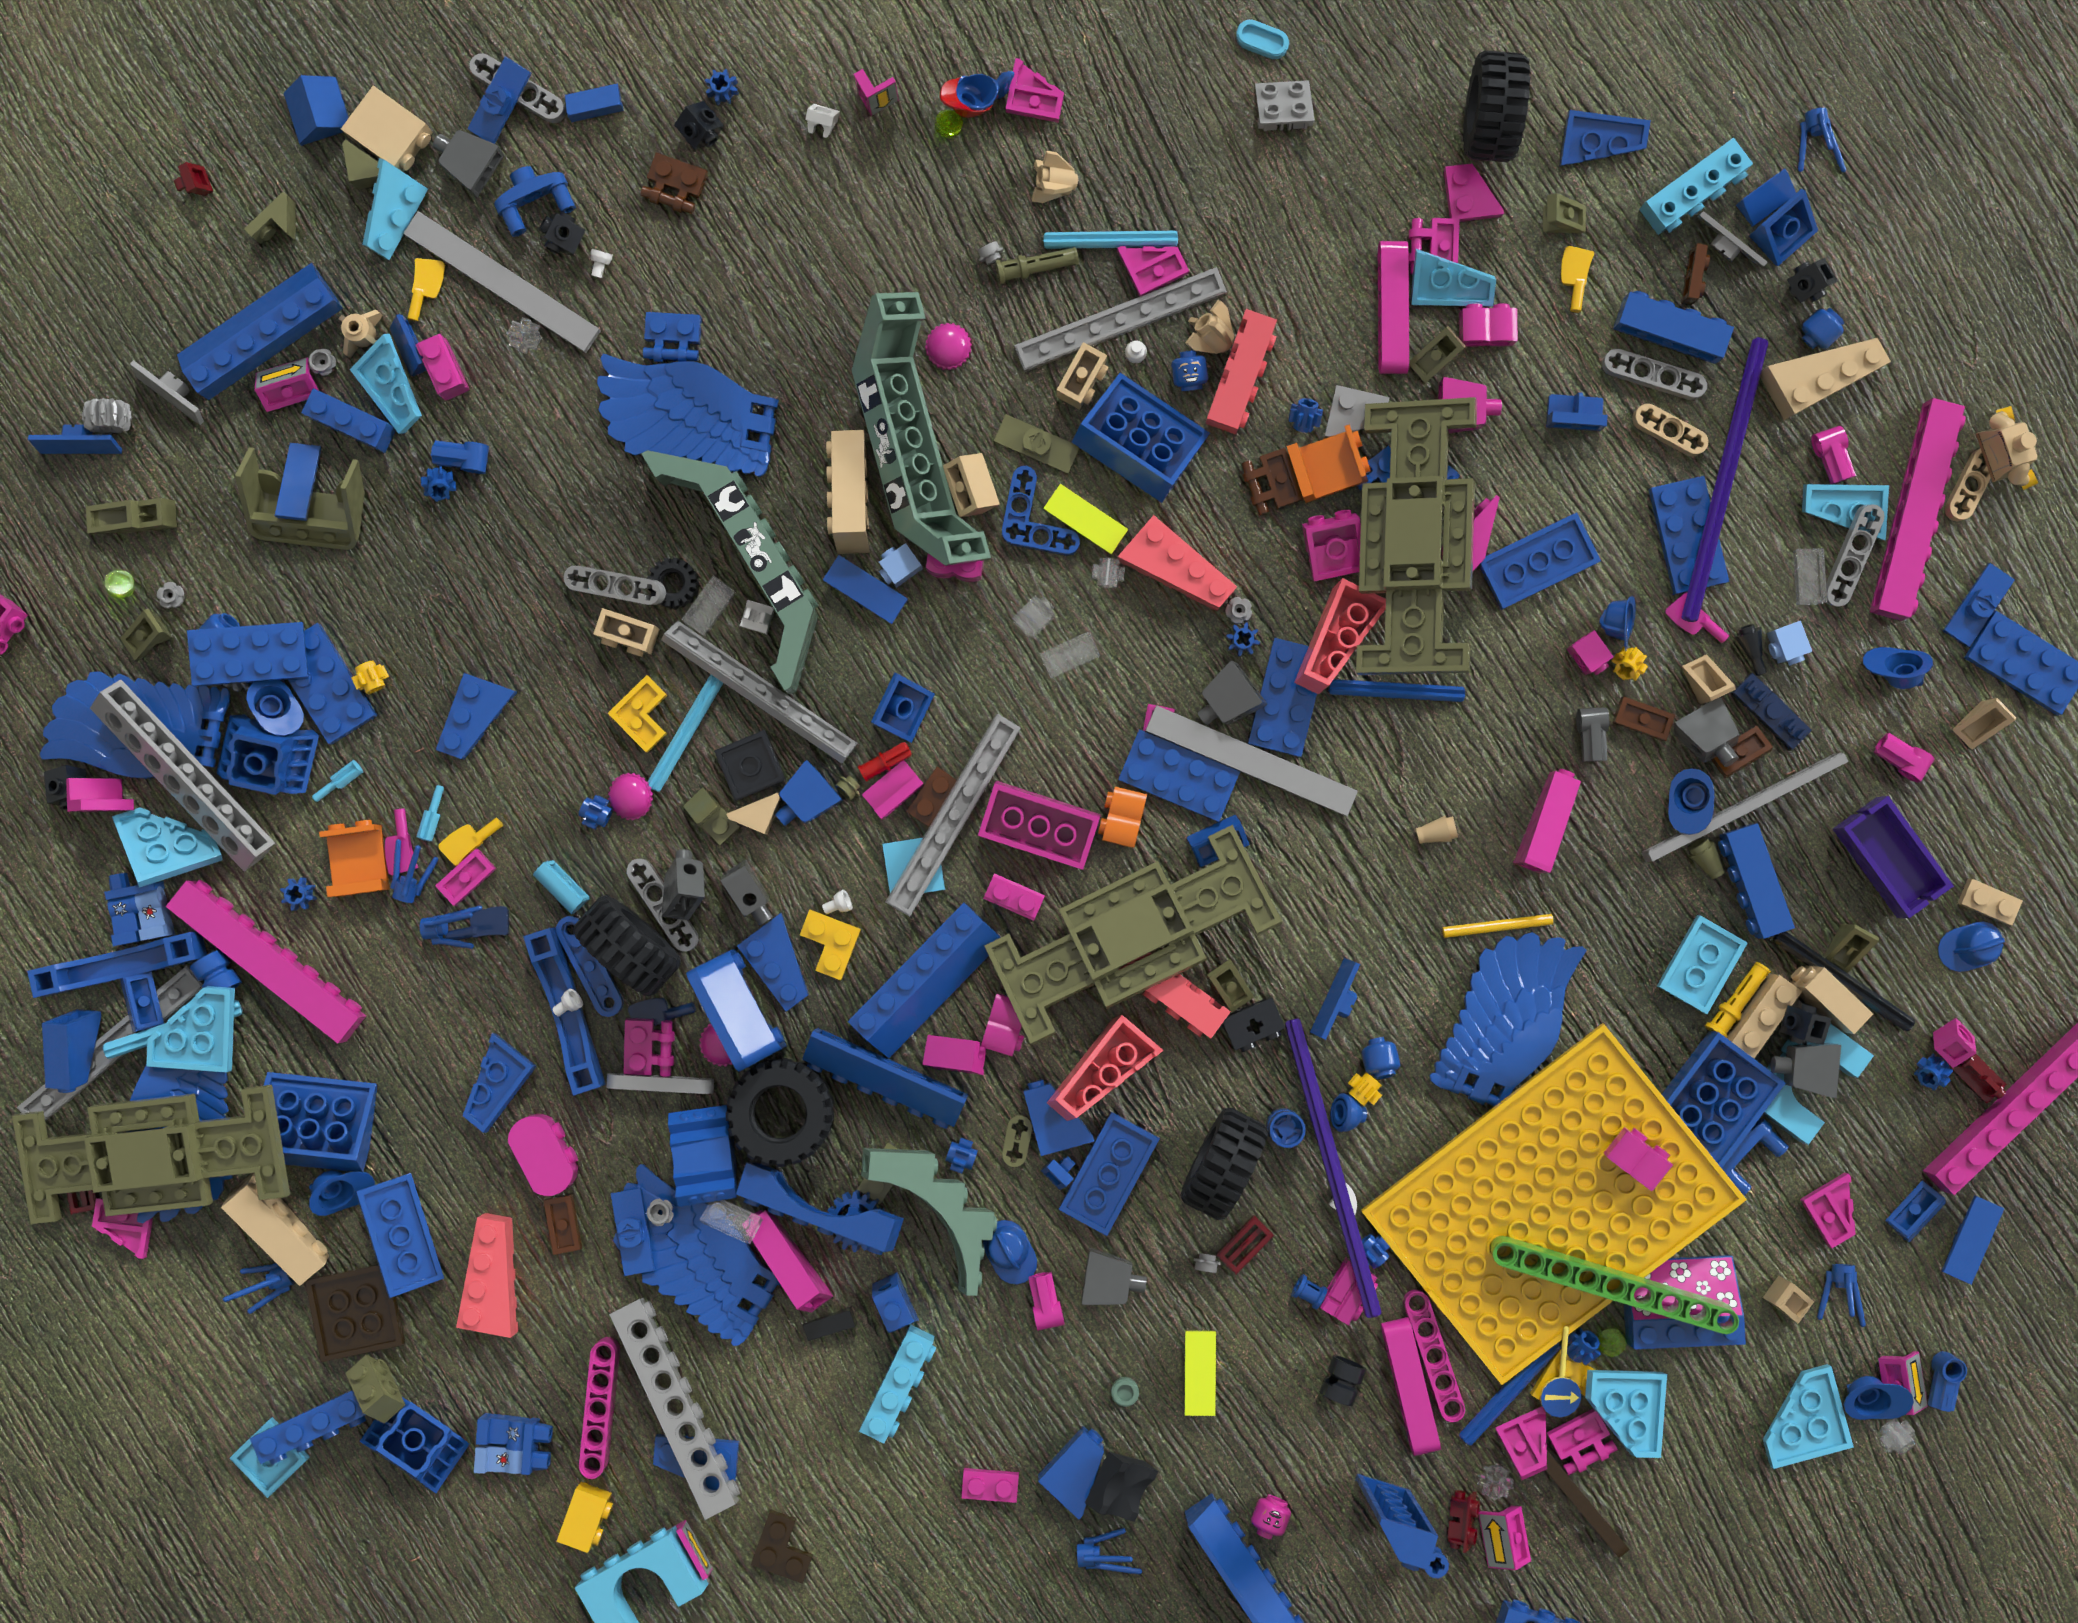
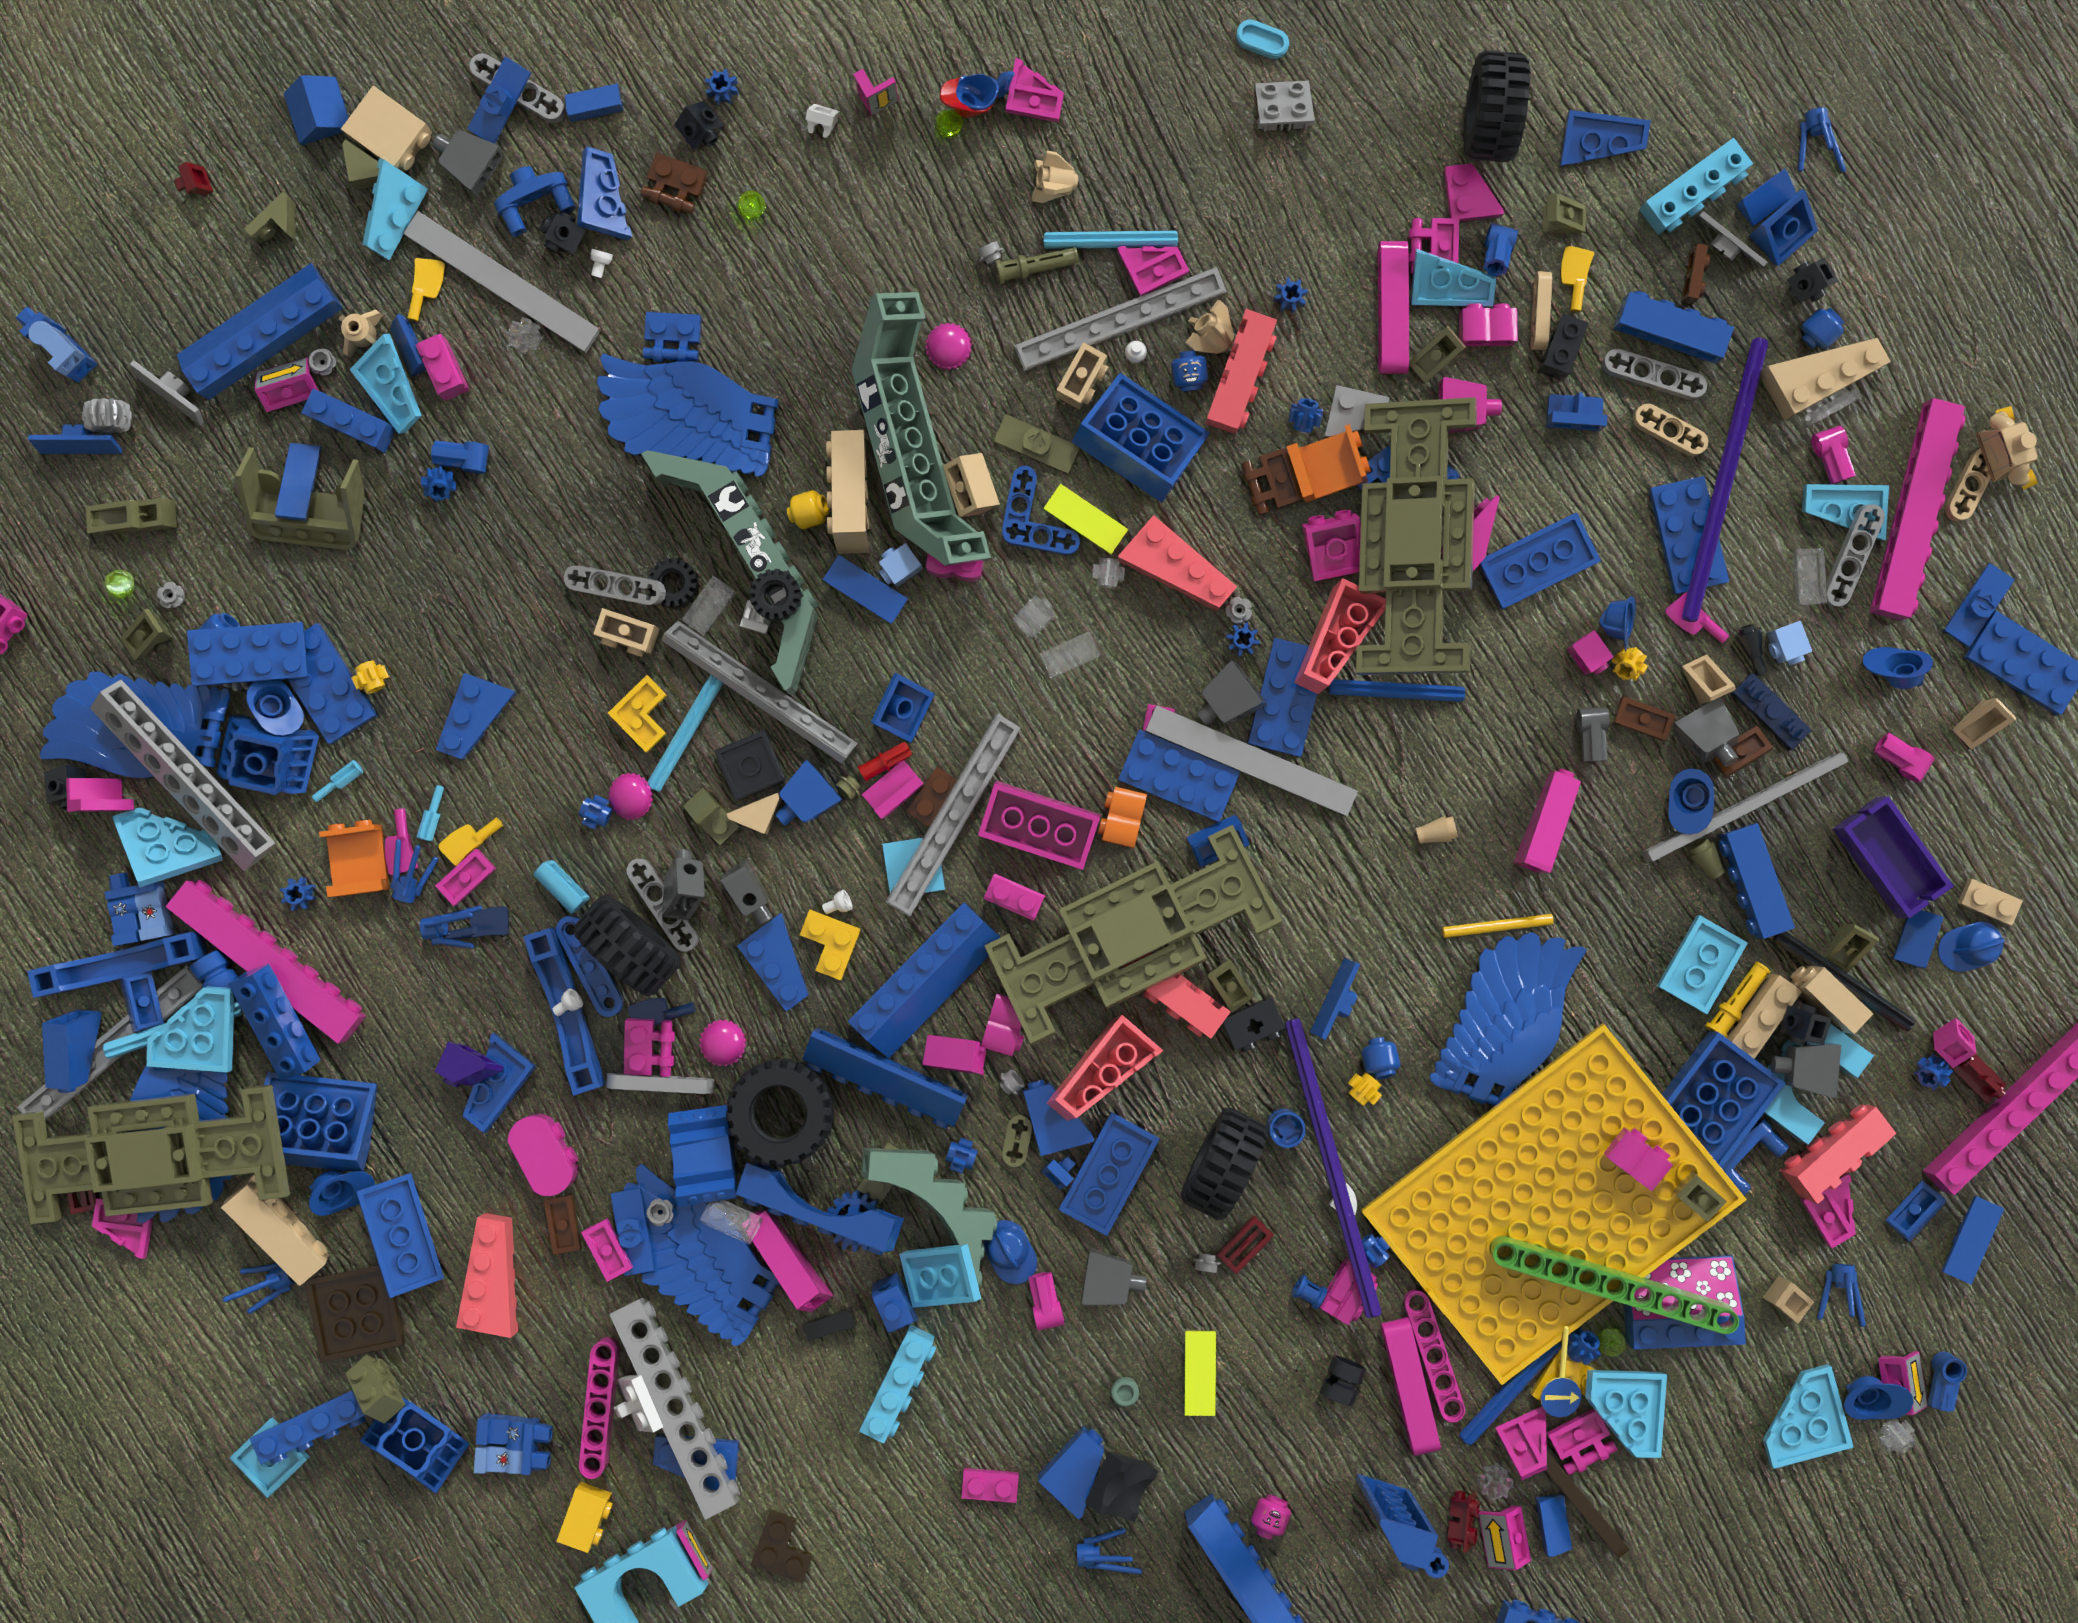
windscreen [686,949,787,1072] -> none
blue brick [1330,1093,1367,1132] -> none
none -> hips [16,307,97,383]
none -> blue brick [228,964,321,1081]
none -> dark purple slope [435,1041,504,1087]
none -> wing [577,146,632,240]
none -> dark pink panel [581,1218,633,1282]
none -> white hinge [614,1375,663,1432]
none -> clear neon green tile [737,191,766,220]
none -> black tyre [749,569,802,622]
none -> yellow head [787,490,830,530]
none -> medium azure plate [899,1244,981,1308]
none -> light grey plate [1000,1070,1025,1095]
none -> blue gear [1273,277,1308,314]
none -> blue piece [1483,223,1518,277]
none -> tan beam [1530,271,1552,351]
none -> blue slope [1535,1493,1572,1557]
none -> black brick [1537,313,1589,381]
none -> olive slope [1674,1171,1727,1222]
none -> coral wedge [1779,1104,1896,1204]
none -> clear plate [1800,388,1862,429]
none -> blue slope [1892,910,1943,969]

